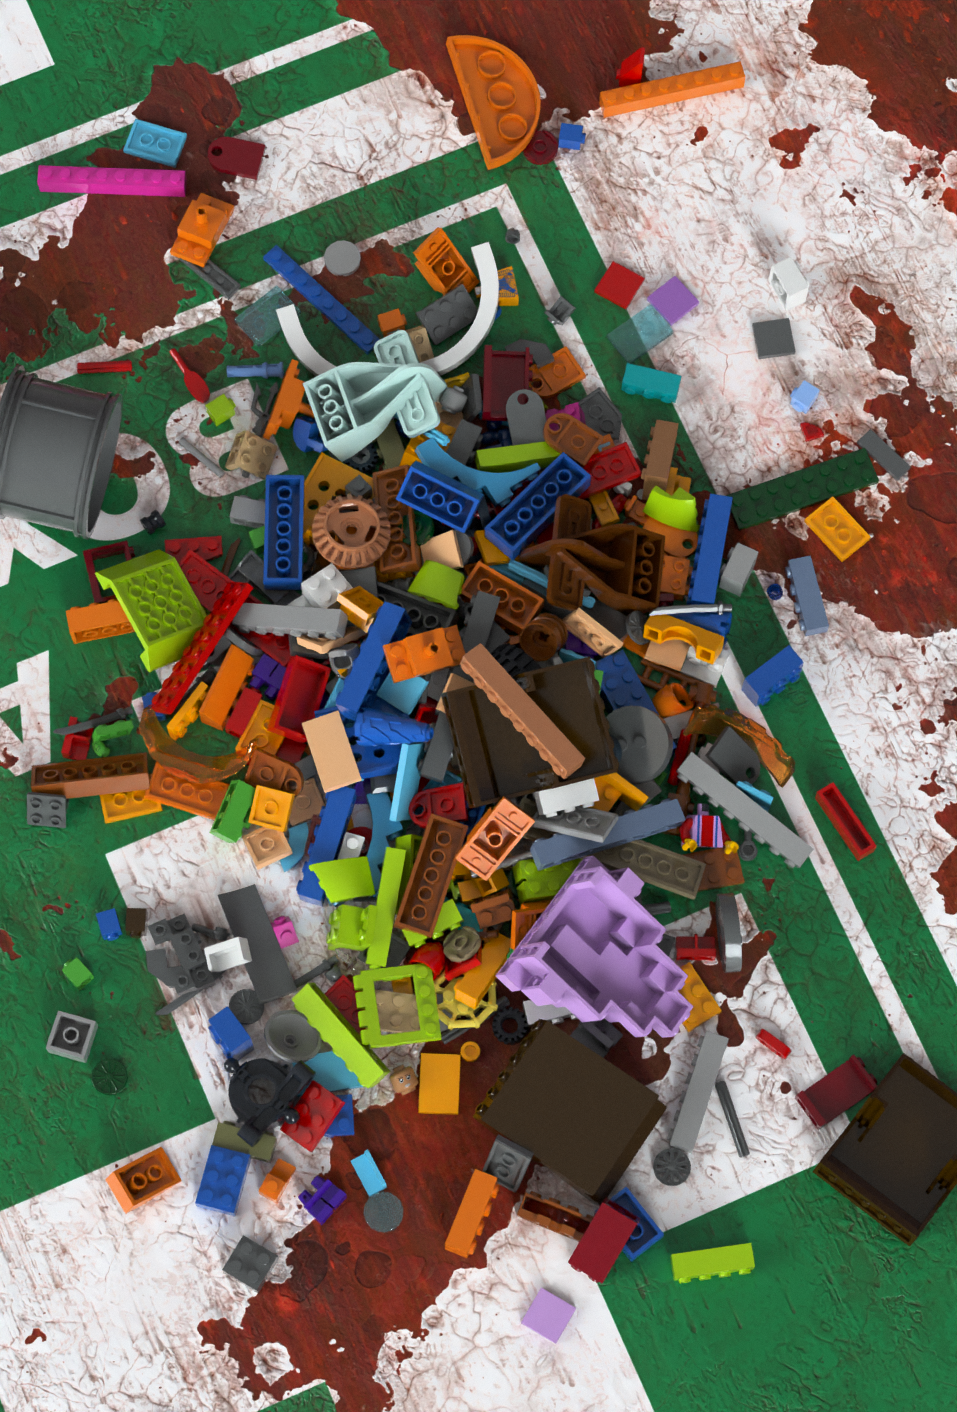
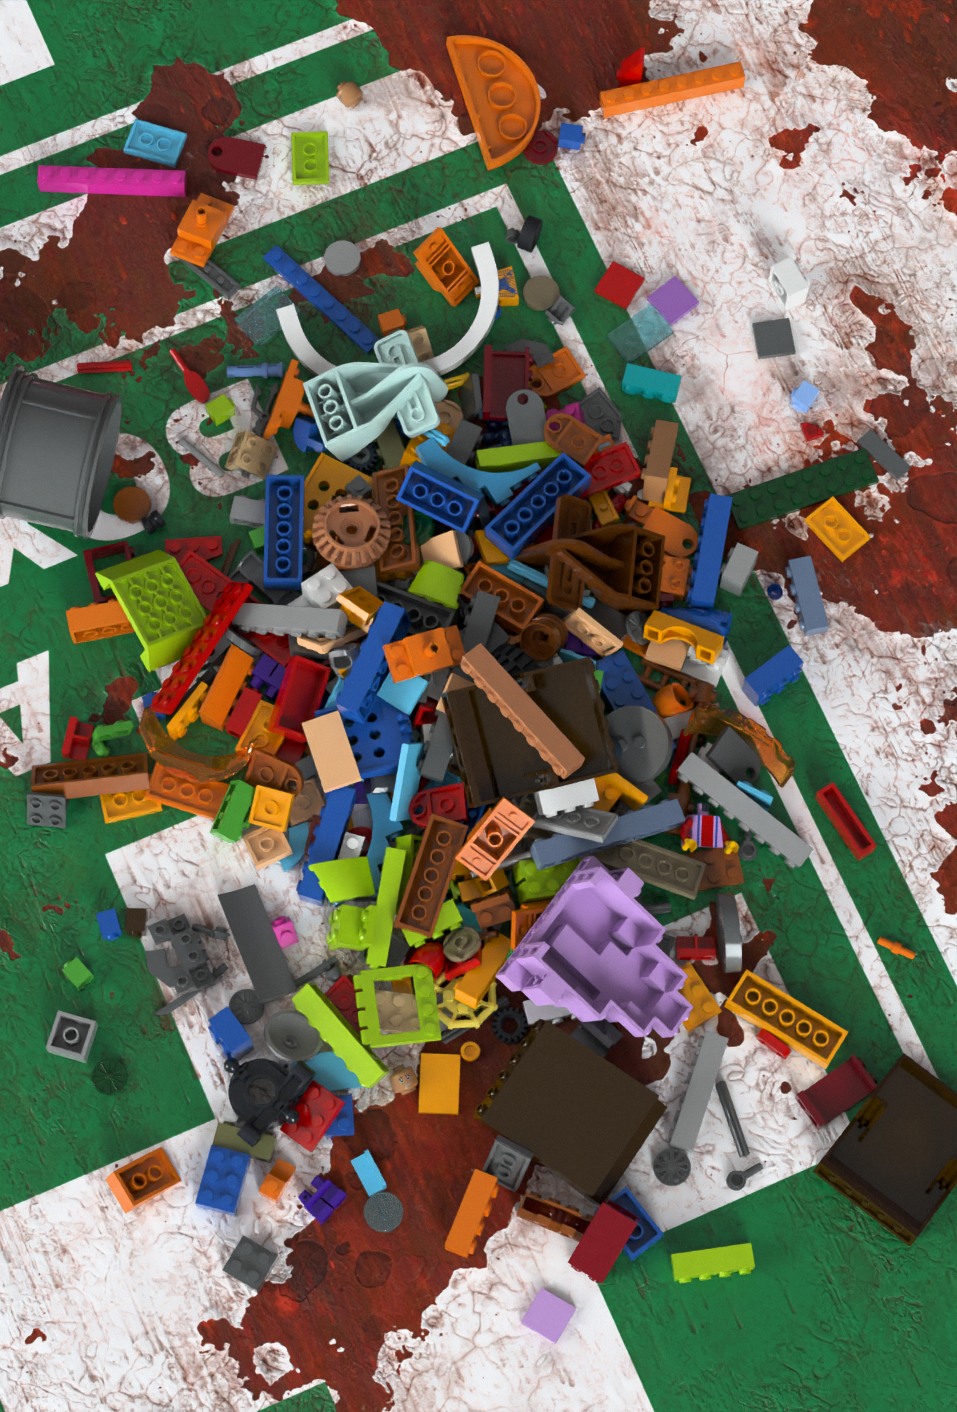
dark grey sword [53,706,133,735] -> none
white panel [204,937,252,973] -> none
blue cone [355,707,434,746] -> none
dark grey plate [415,284,478,345] -> none
light grey head [440,385,467,414] -> none
lime slope [643,486,700,532] -> none
sword [649,601,732,616] -> none
none -> dark orange tile [113,486,151,524]
none -> lime plate [291,131,329,185]
none -> medium nougat head [336,81,363,108]
none -> black tyre [517,215,543,252]
none -> dark tan tile [523,275,560,312]
none -> light orange brick [724,969,848,1069]
none -> dark grey plate [726,1162,763,1191]
none -> orange bar [877,936,916,960]

